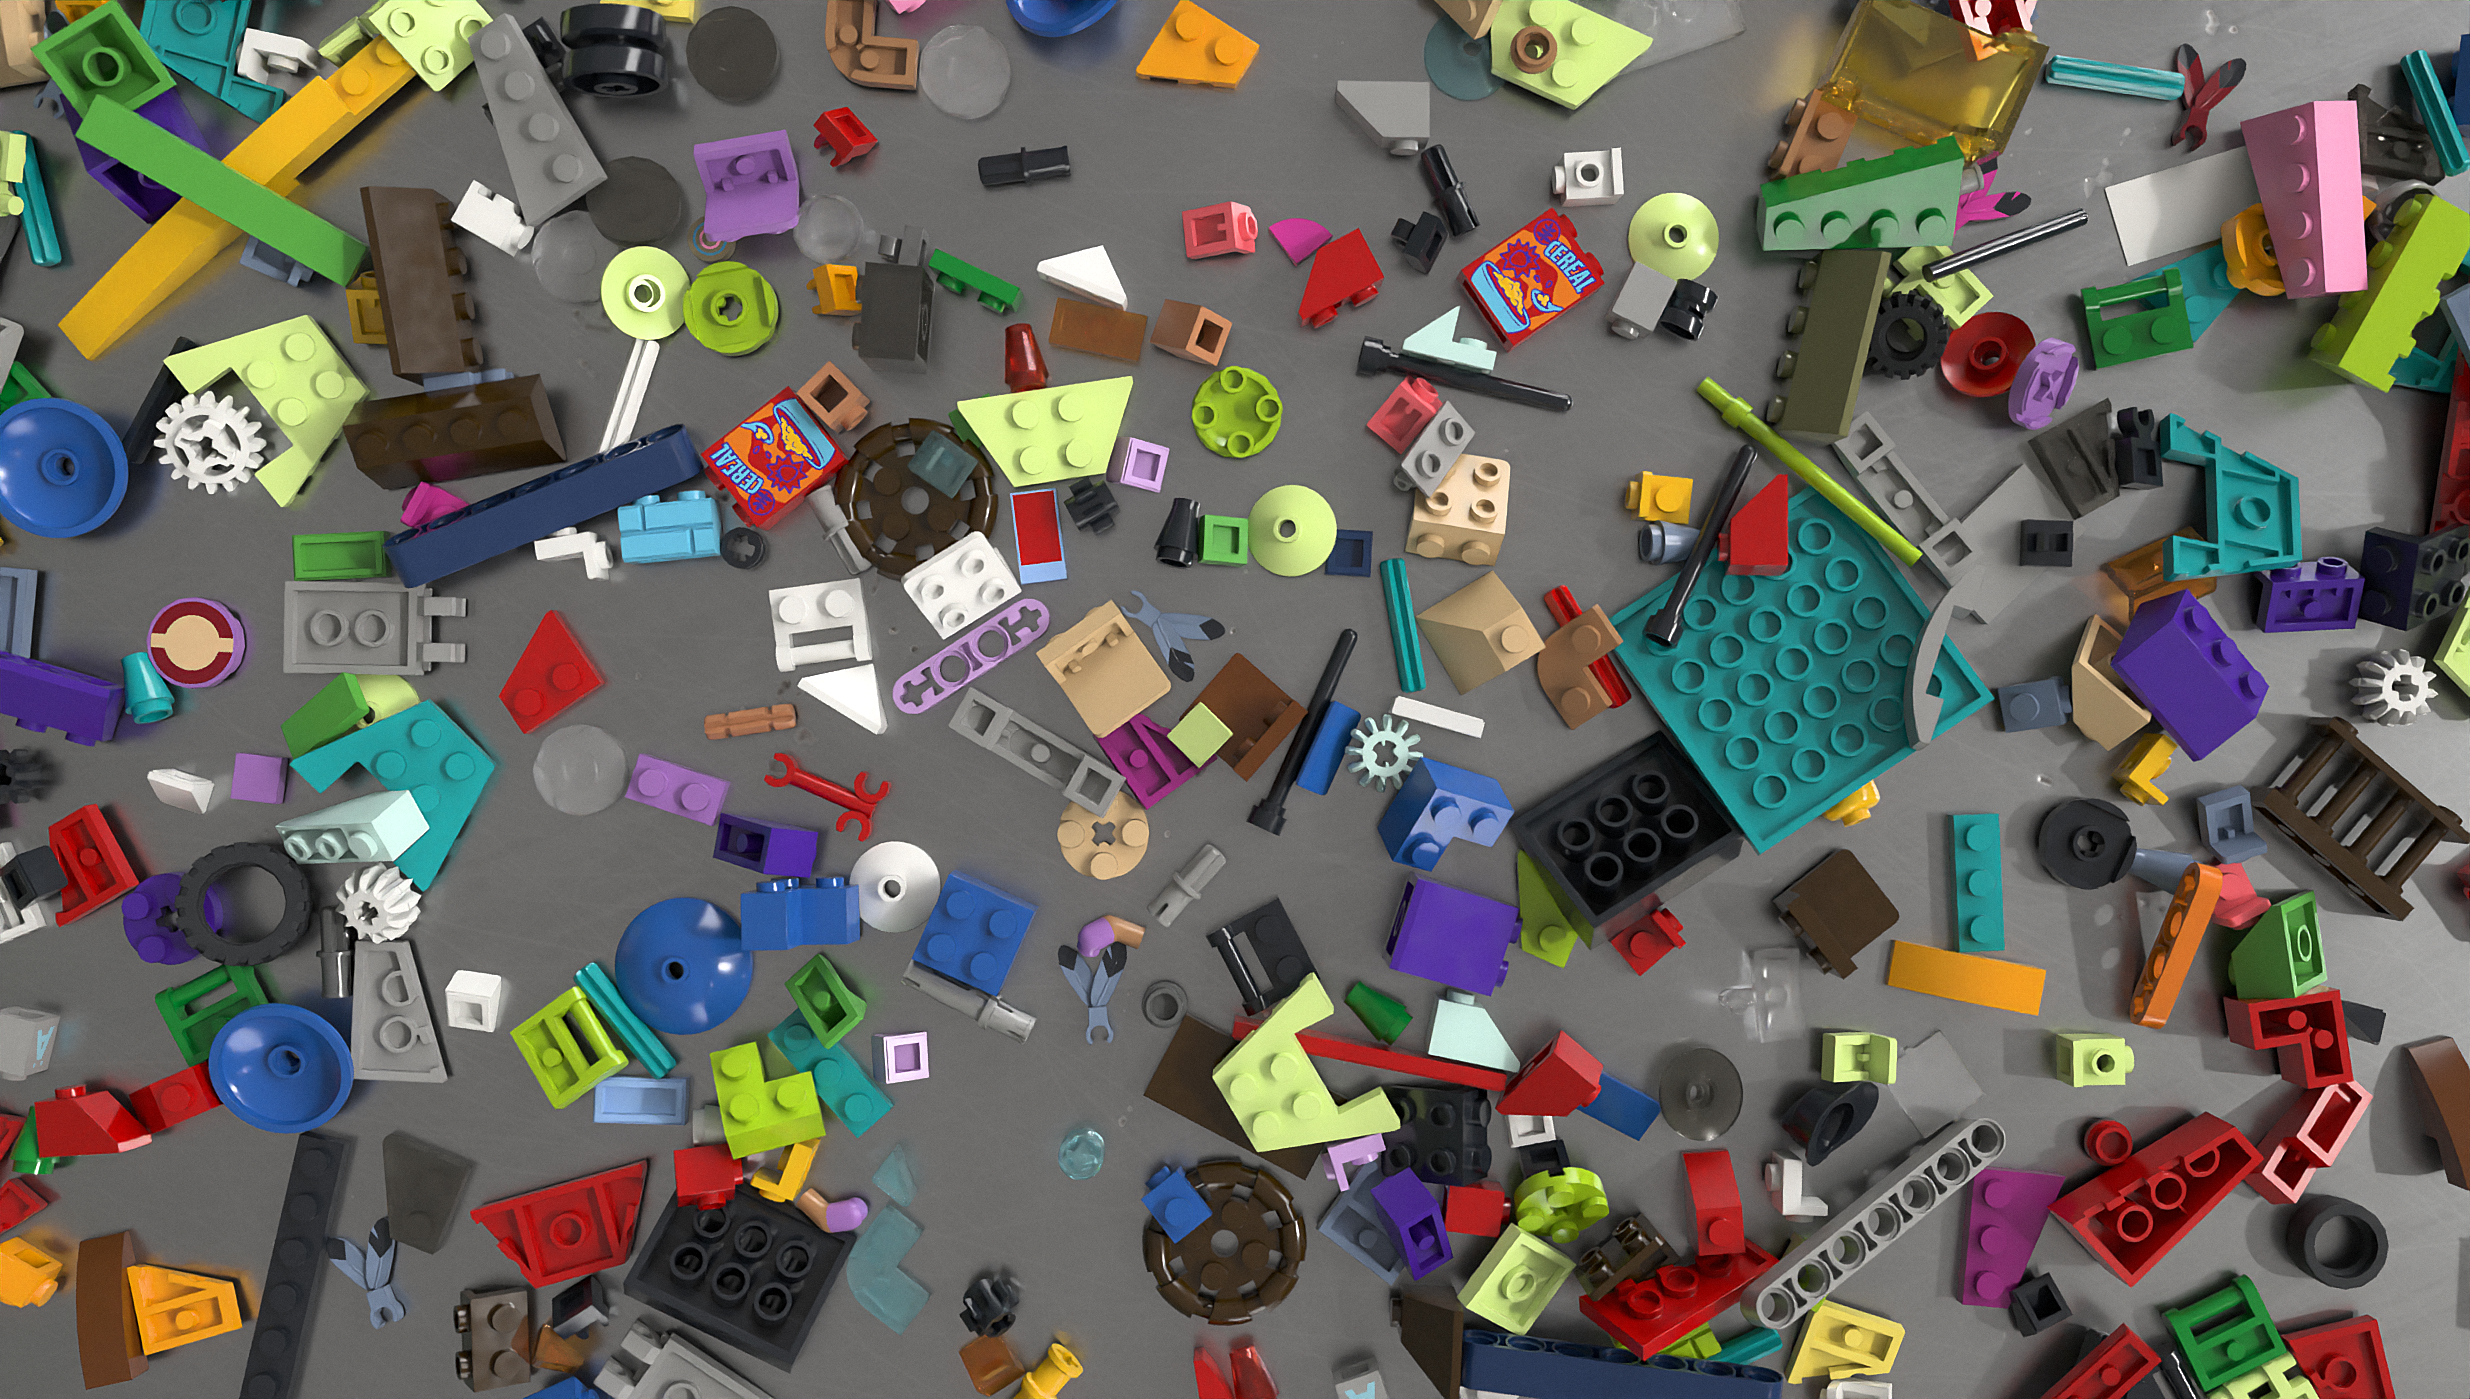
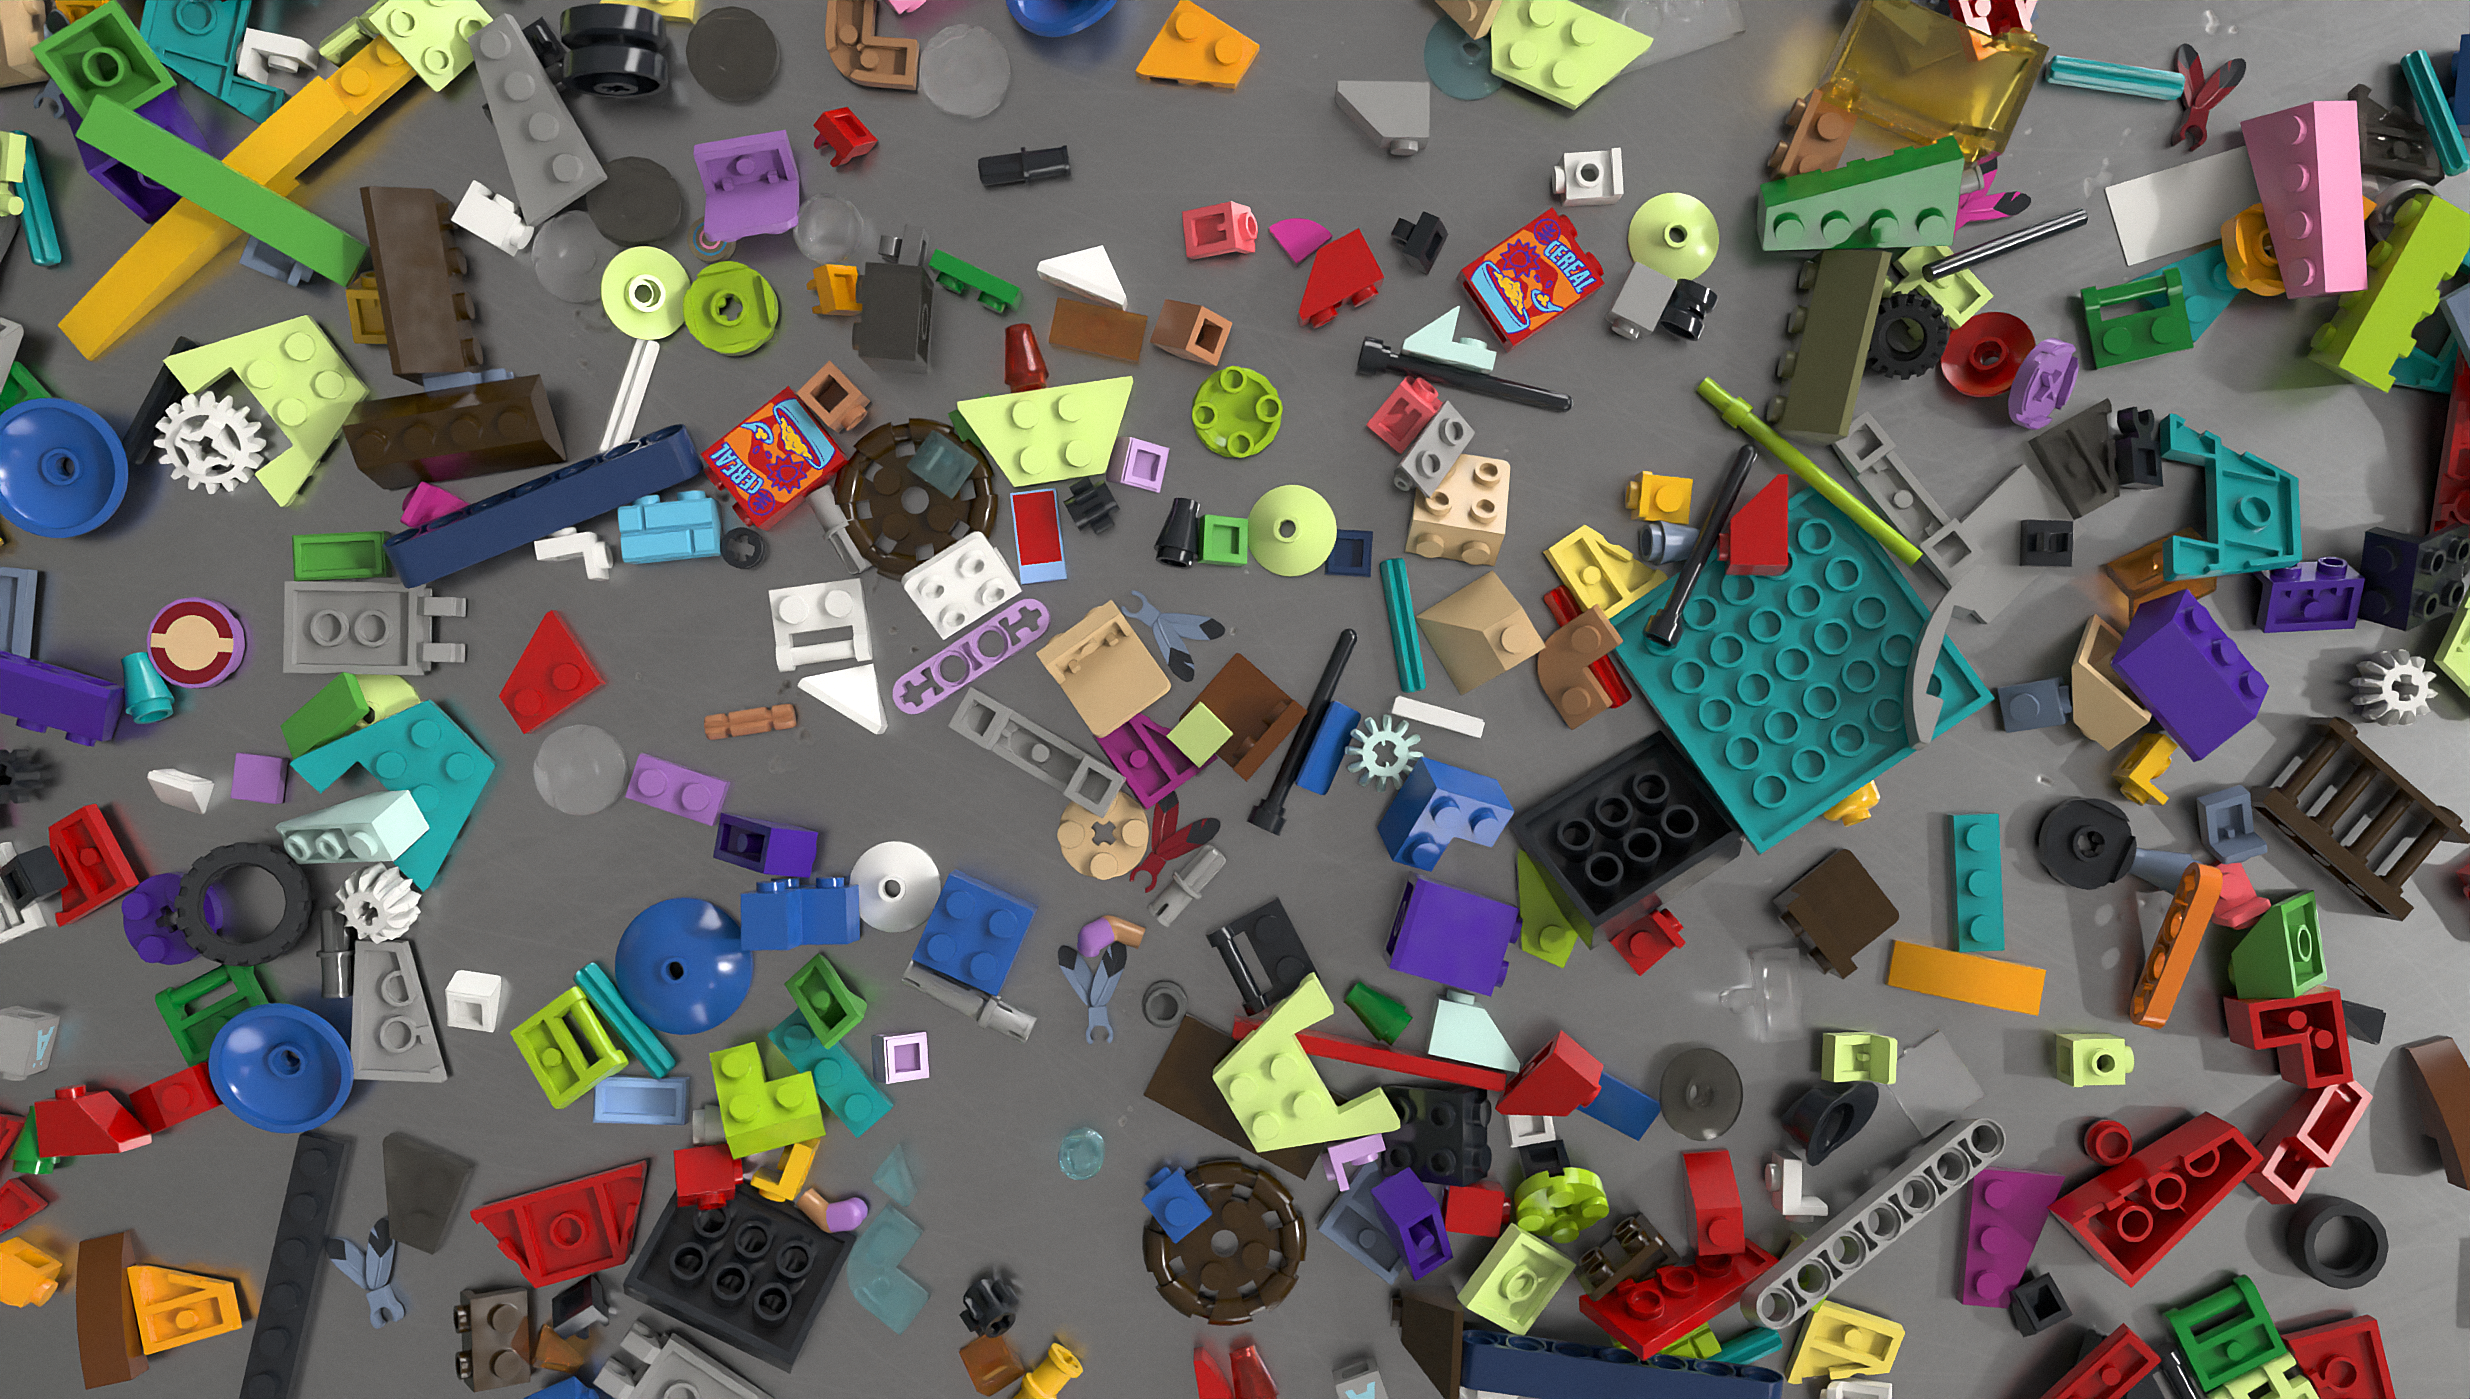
red bar [764,753,891,842] -> none
black axle [1421,144,1481,238] -> none
medium nougat plate [1510,26,1557,74] -> none
none -> dark red piece [1129,791,1221,893]
none -> light yellow wing [1543,525,1669,619]

